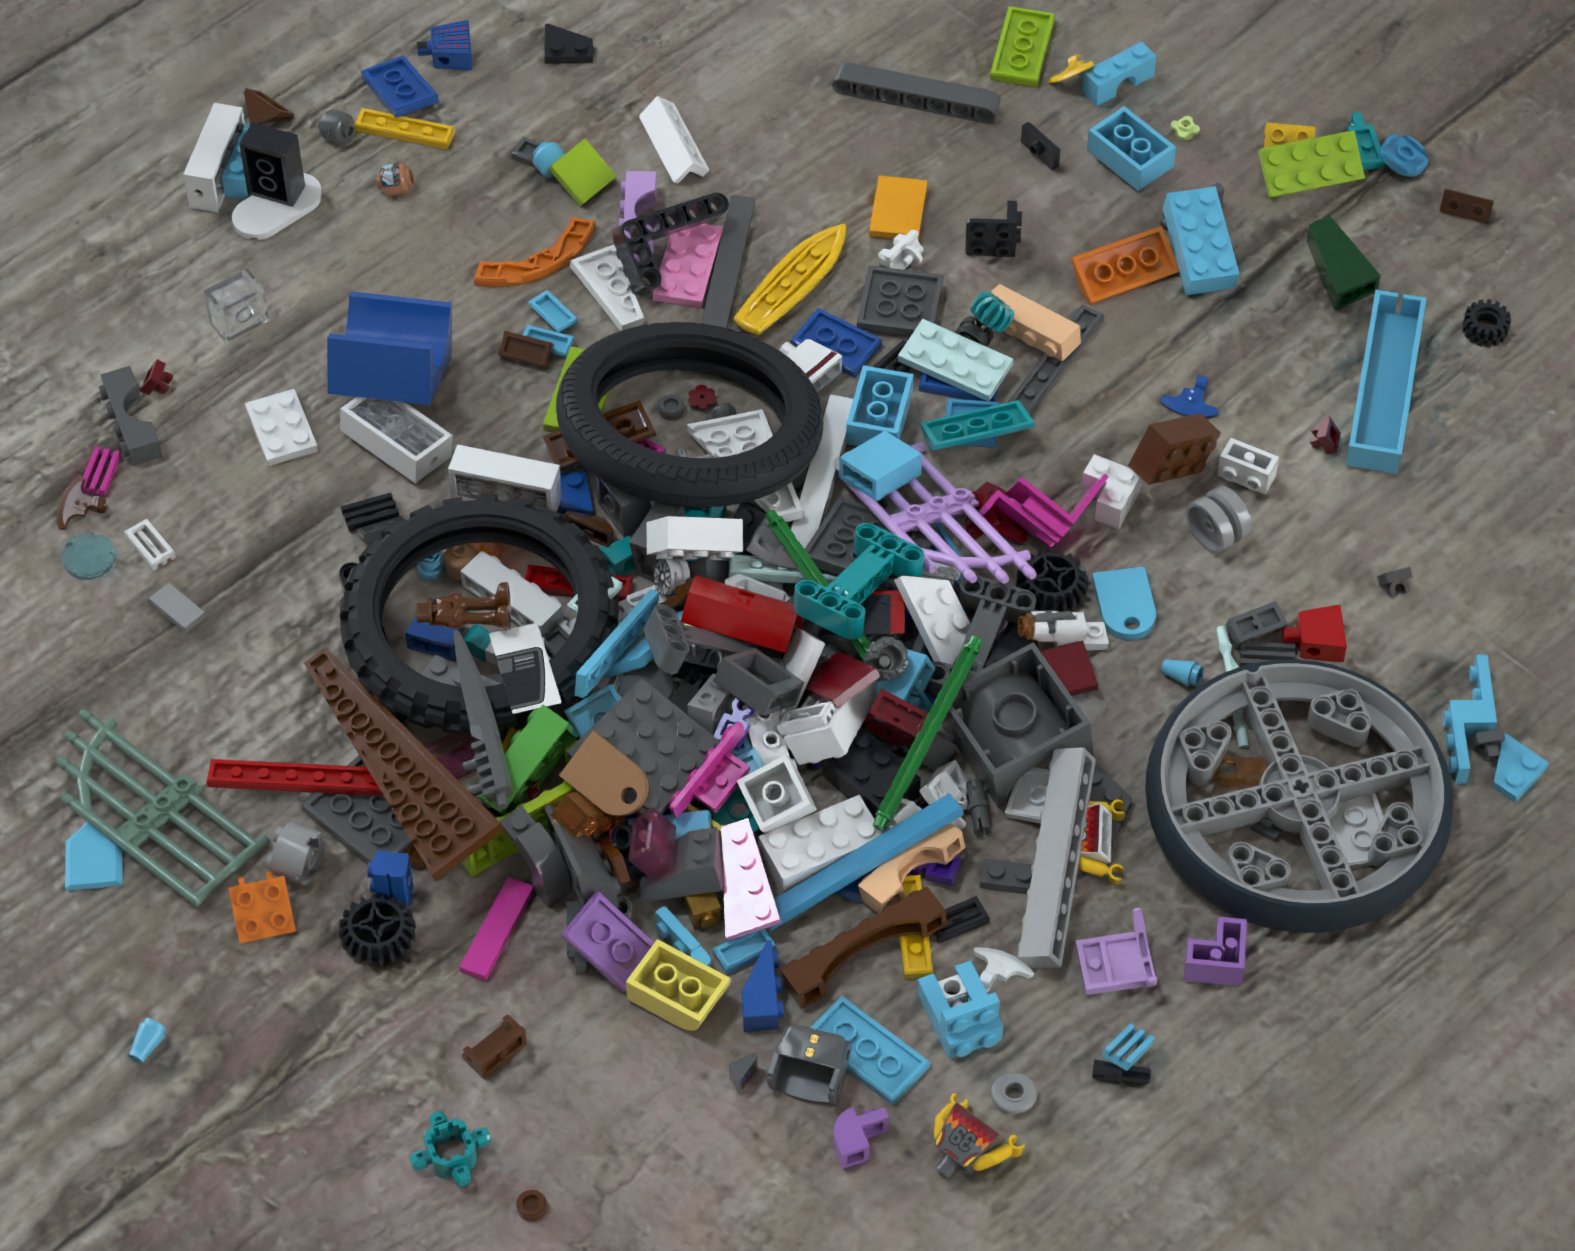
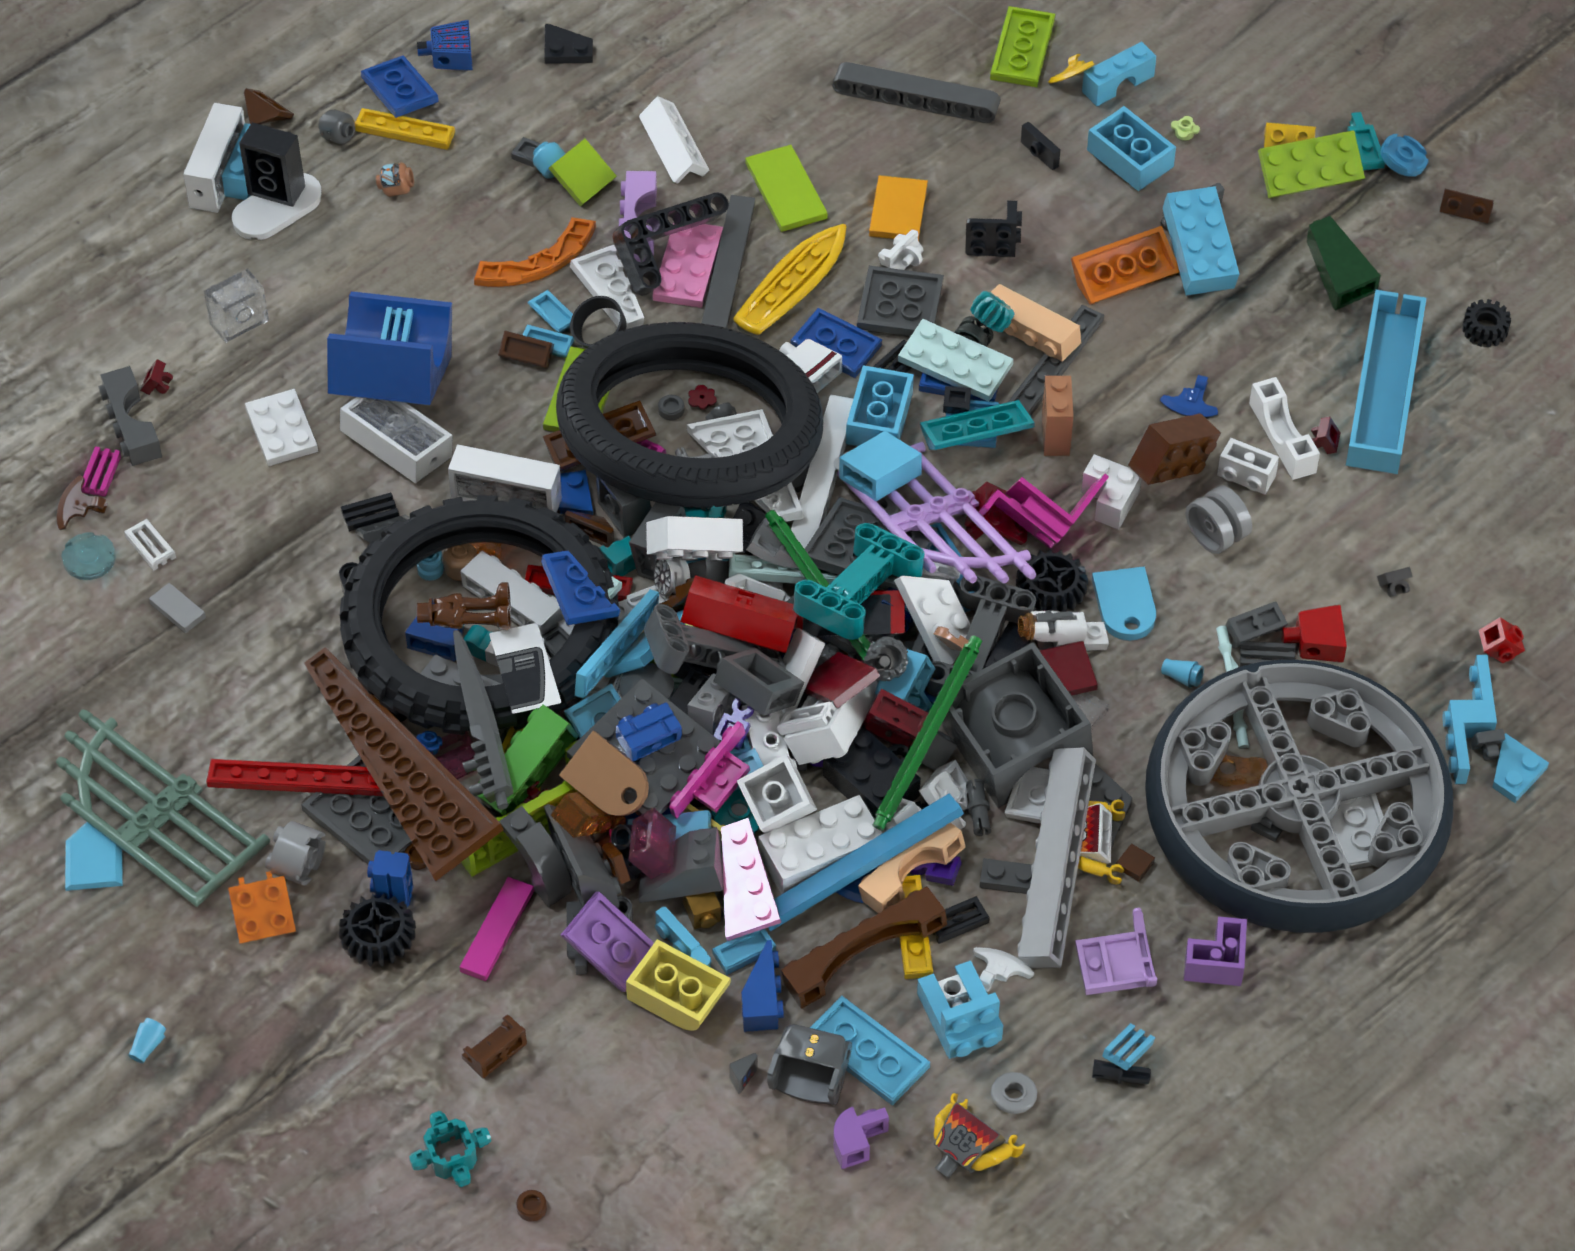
none -> medium azure tile [381,307,413,342]
none -> blue plate [416,731,443,755]
none -> blue wing [541,551,620,625]
none -> black tyre [570,296,627,348]
none -> blue brick [616,702,682,761]
none -> lime tile [745,144,828,232]
none -> nougat tile [934,626,968,651]
none -> black tile [943,386,971,414]
none -> nougat brick [1042,376,1074,456]
none -> reddish brown tile [1116,843,1155,882]
none -> white arch [1249,377,1320,480]
none -> red brick [1479,617,1525,663]

